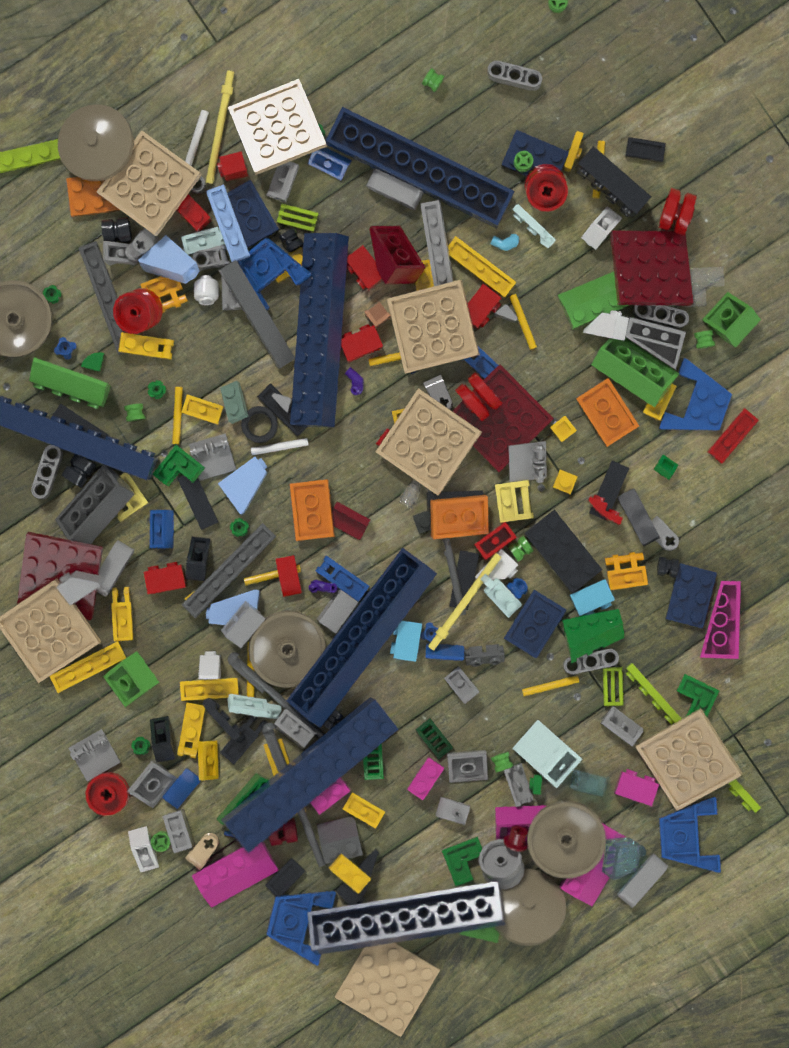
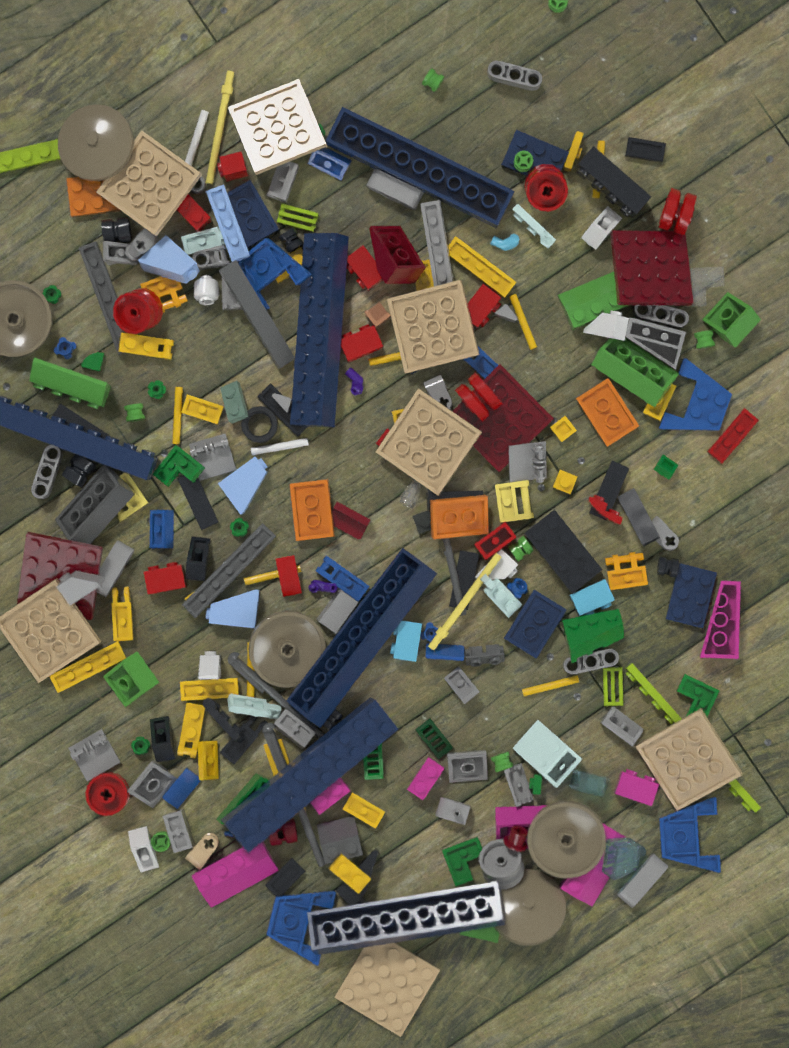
light grey hinge [221,601,265,648] -> none

